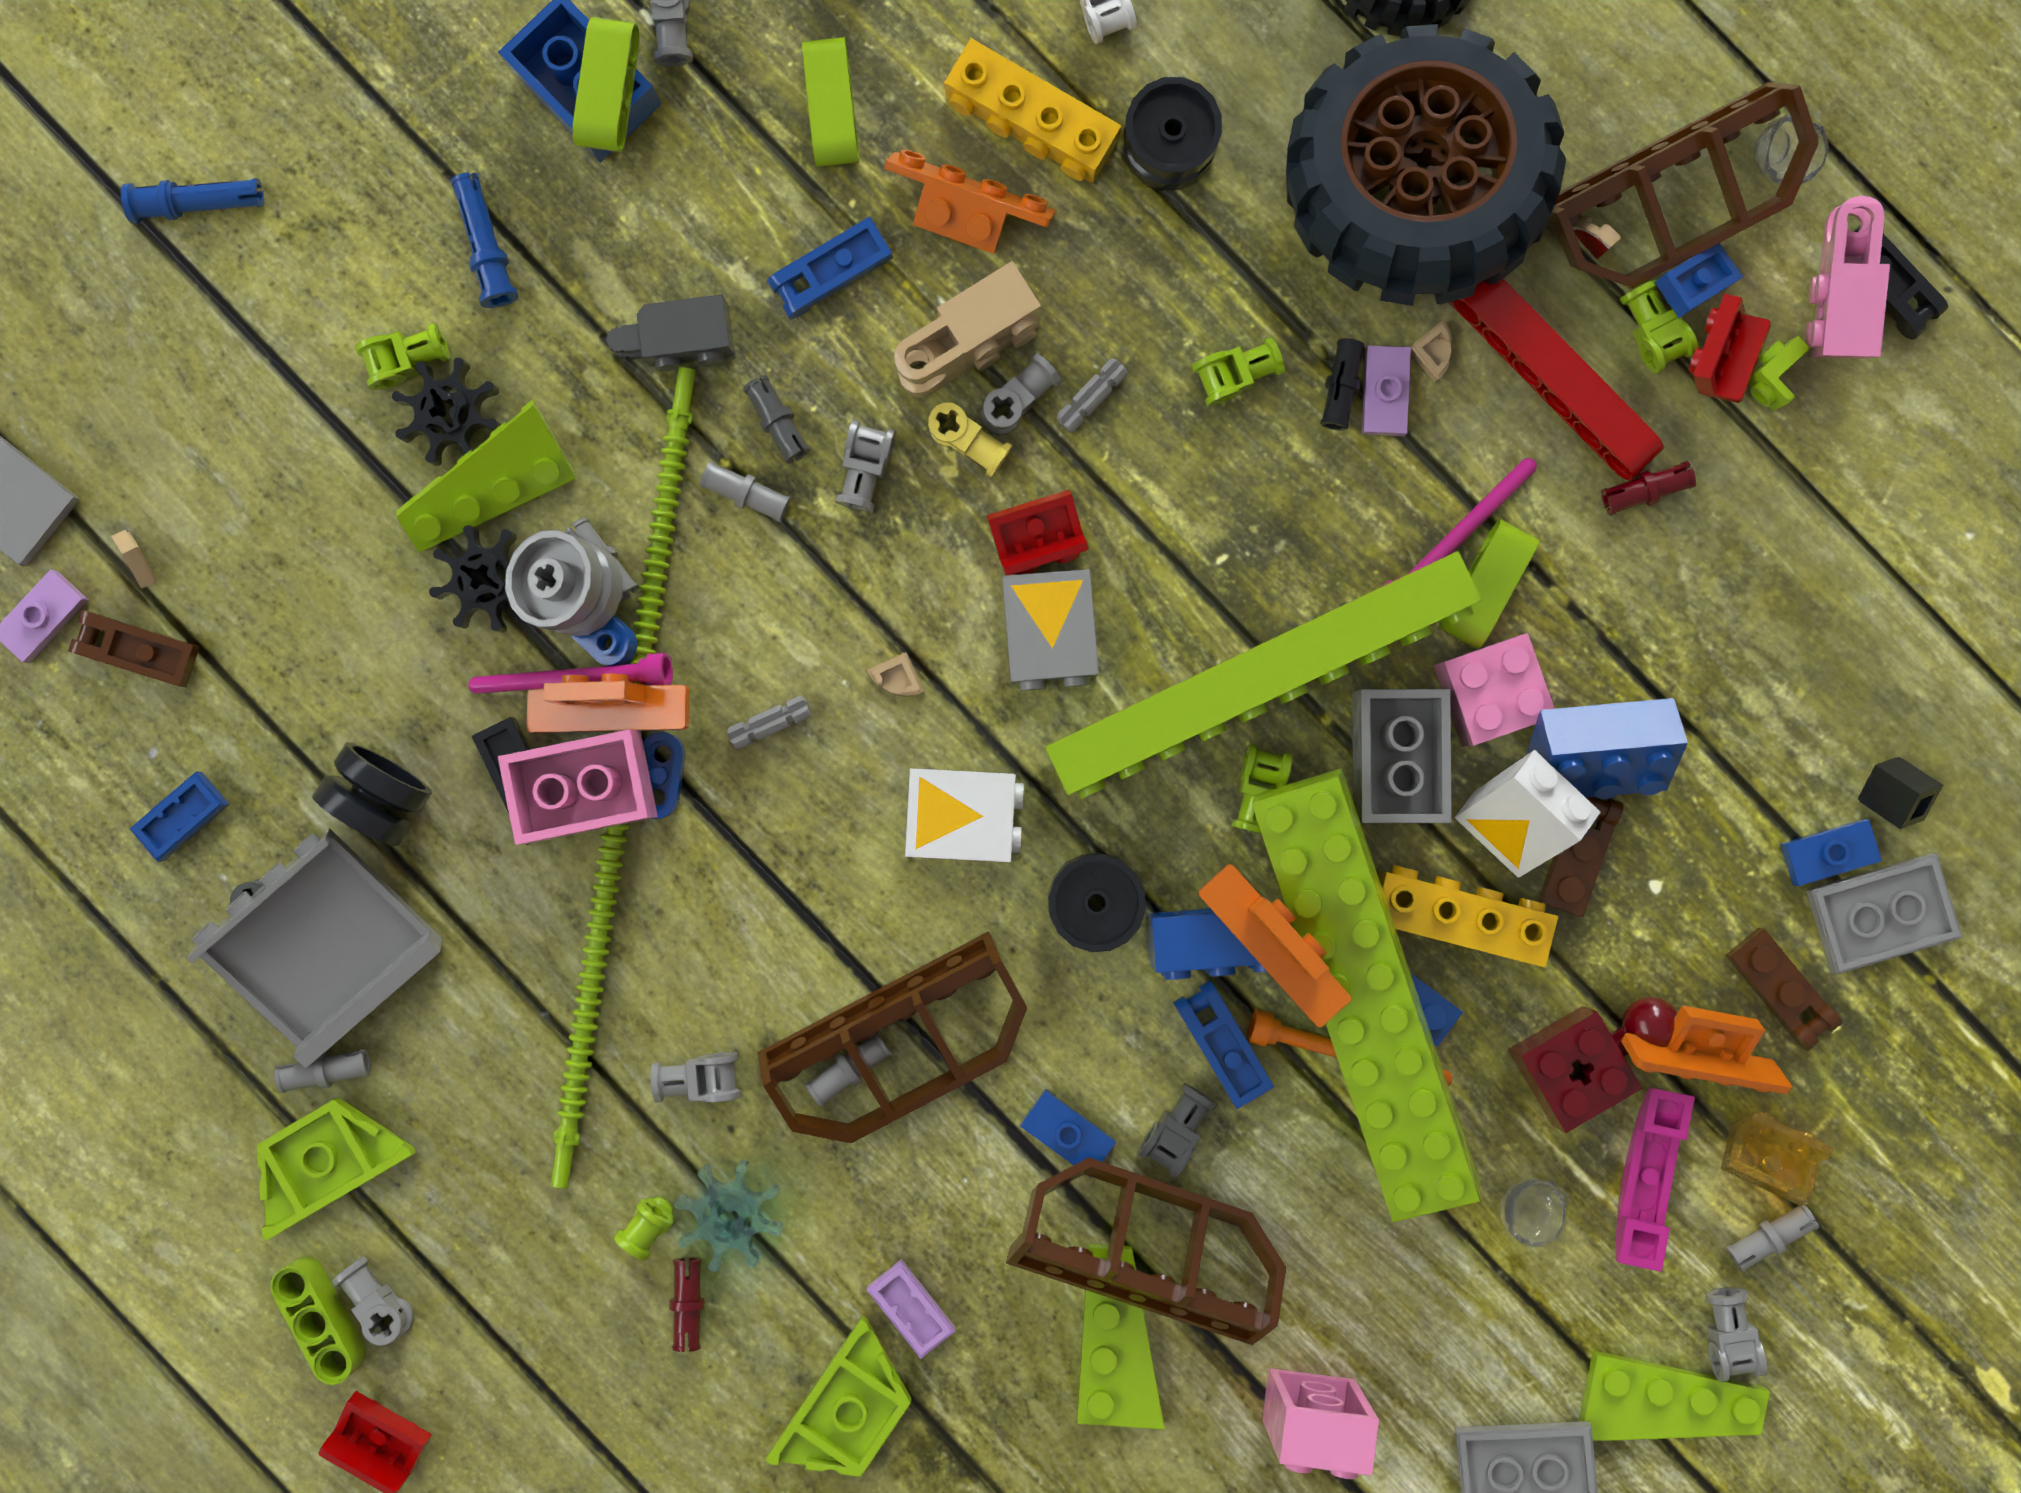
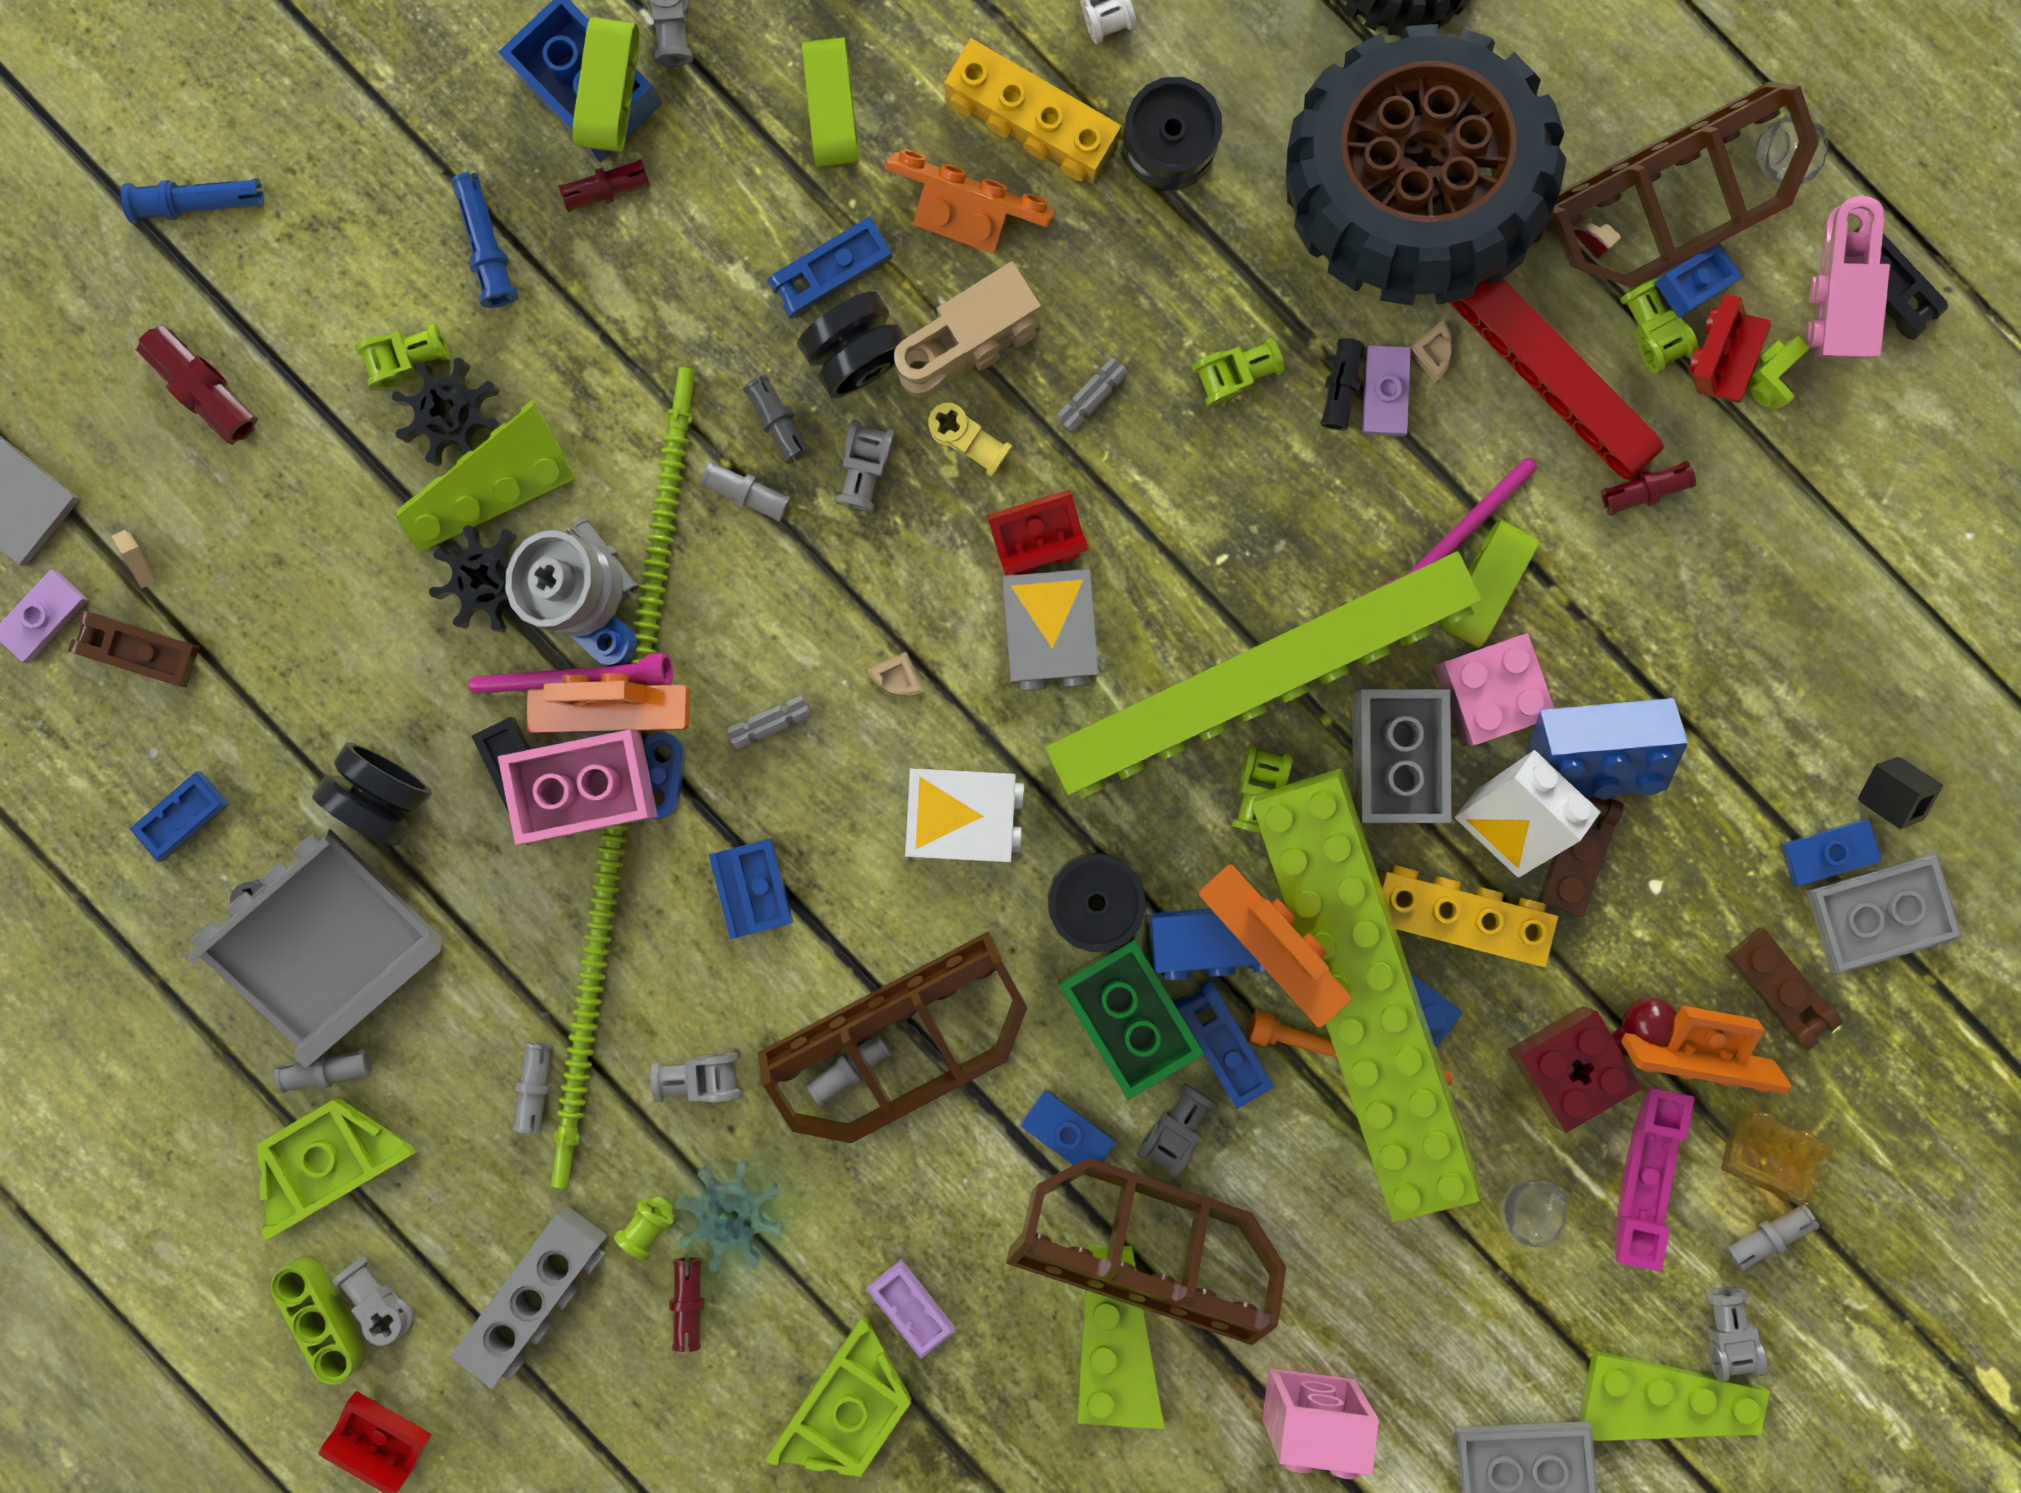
dark grey hinge [605,294,735,371] -> none
light grey connector [981,353,1062,435] -> none
none -> dark red piece [135,324,259,445]
none -> light grey brick [450,1205,608,1389]
none -> light grey pin [512,1042,554,1134]
none -> dark red pin [558,159,651,213]
none -> blue plate [709,838,794,939]
none -> black wheel [797,291,906,399]
none -> green brick [1057,936,1204,1100]

